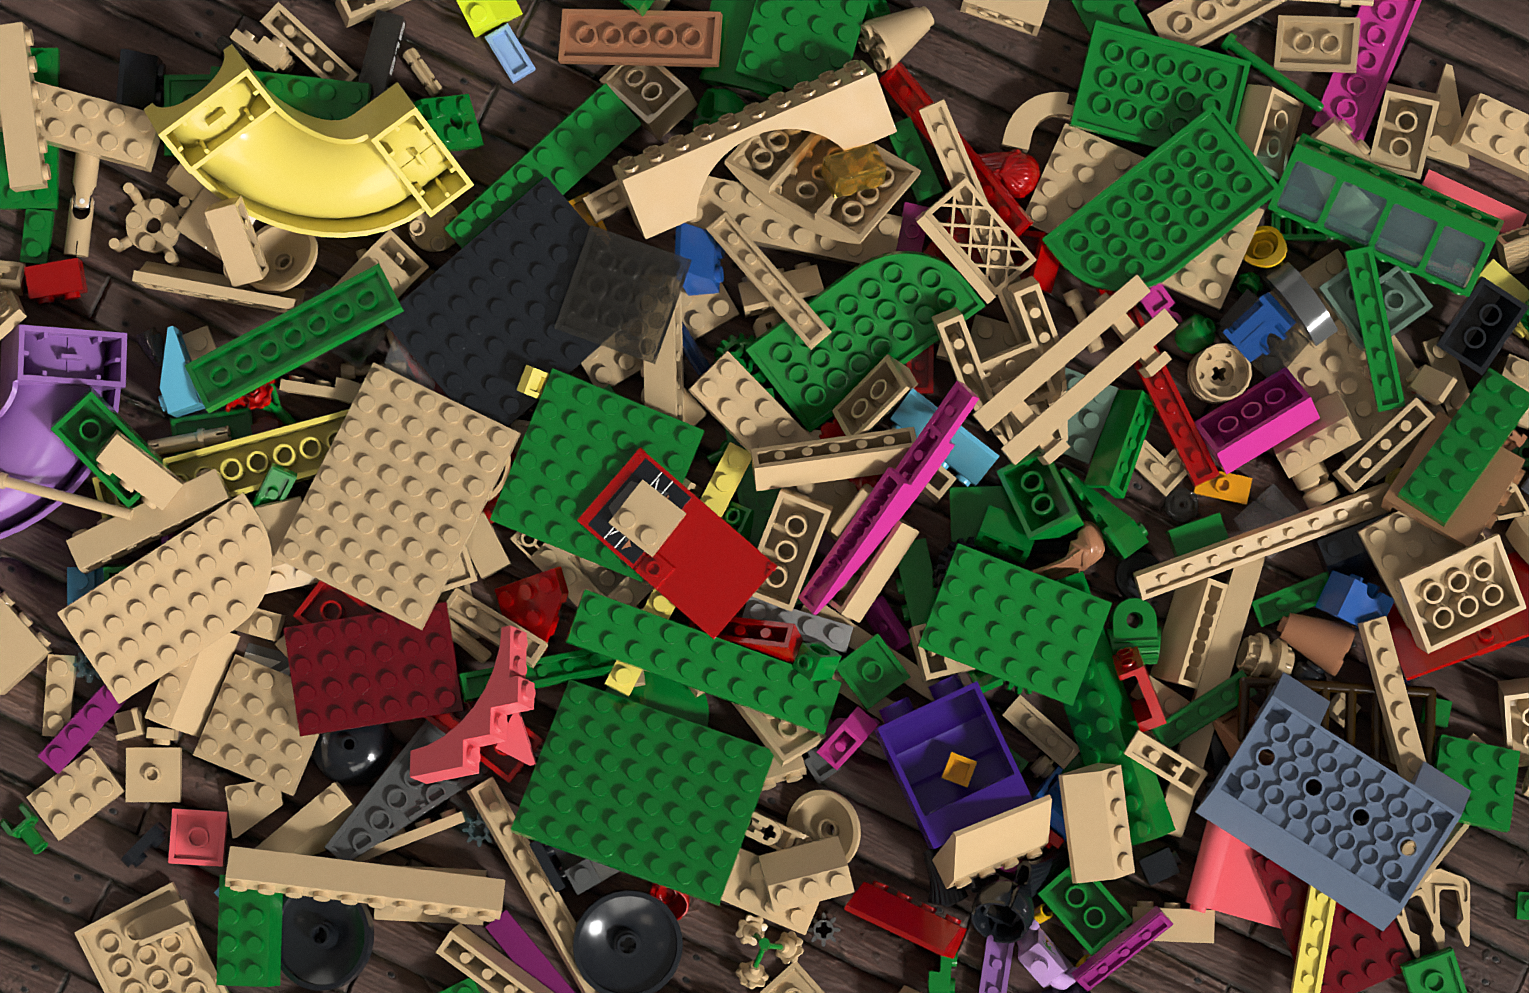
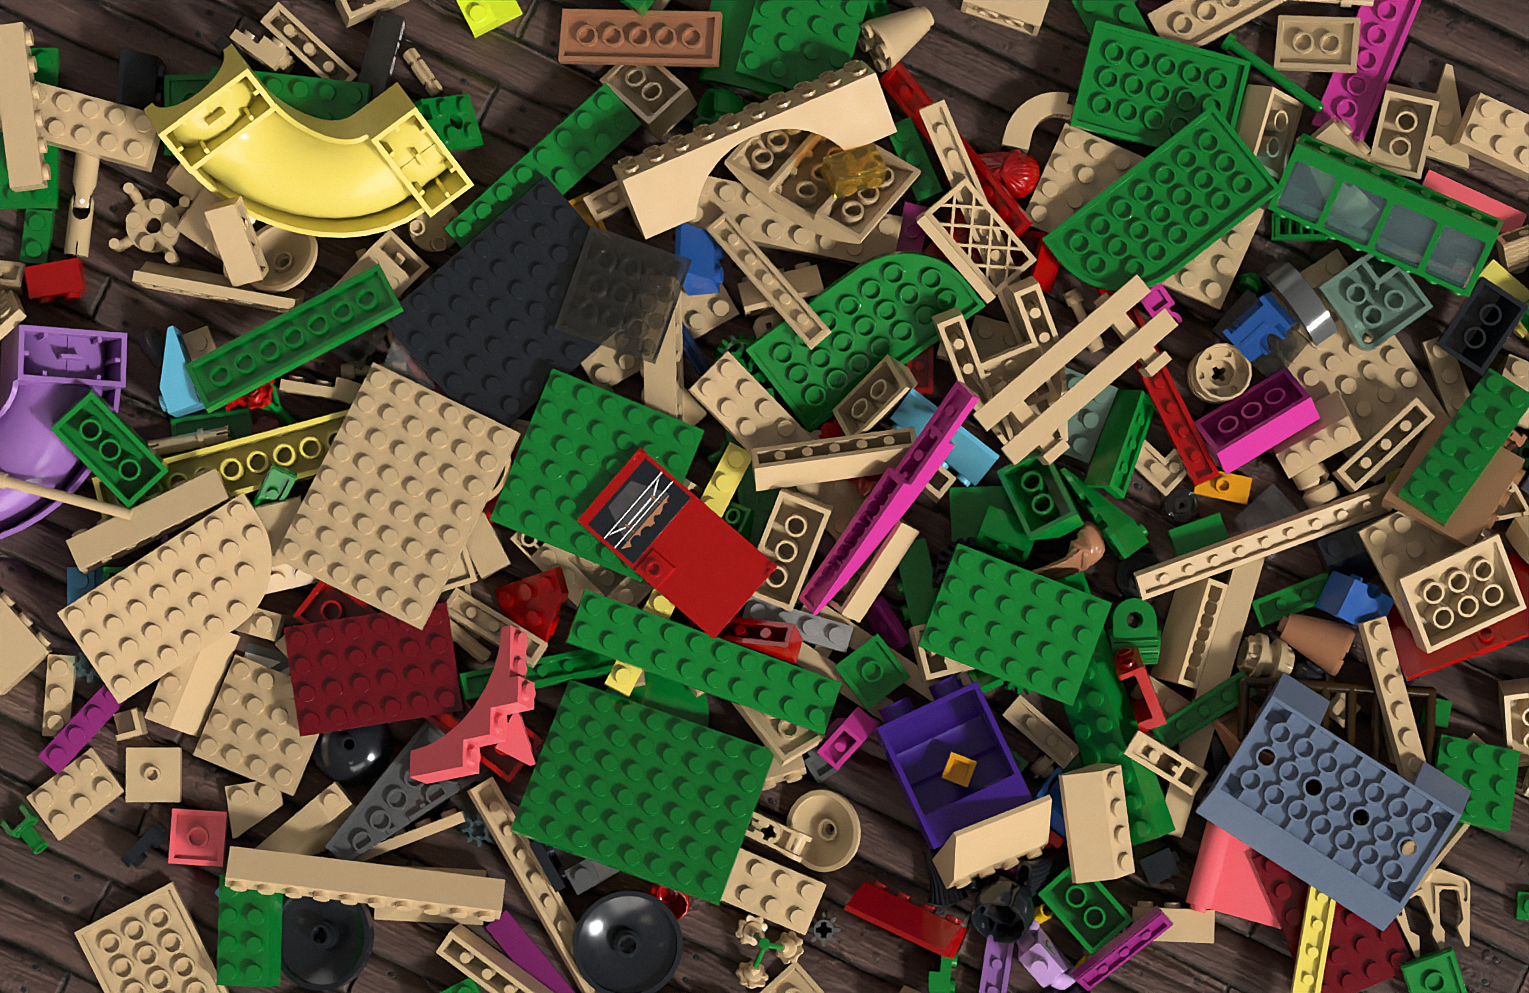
tan brick [96,430,183,511] -> none
tan panel [133,899,195,947] -> none
tan plate [146,727,179,745] -> none
light blue tile [485,23,536,84] -> none
light yellow plate [517,365,550,399] -> none
tan plate [609,479,686,557] -> none
tan slope [758,835,854,913] -> none
green brick [792,642,842,681] -> none
tan tile [831,484,874,537] -> none
green head [1174,314,1216,354] -> none
yellow piece [1243,226,1287,268] -> none
green plate [1344,245,1406,412] -> none
tan slope [1405,365,1458,408] -> none

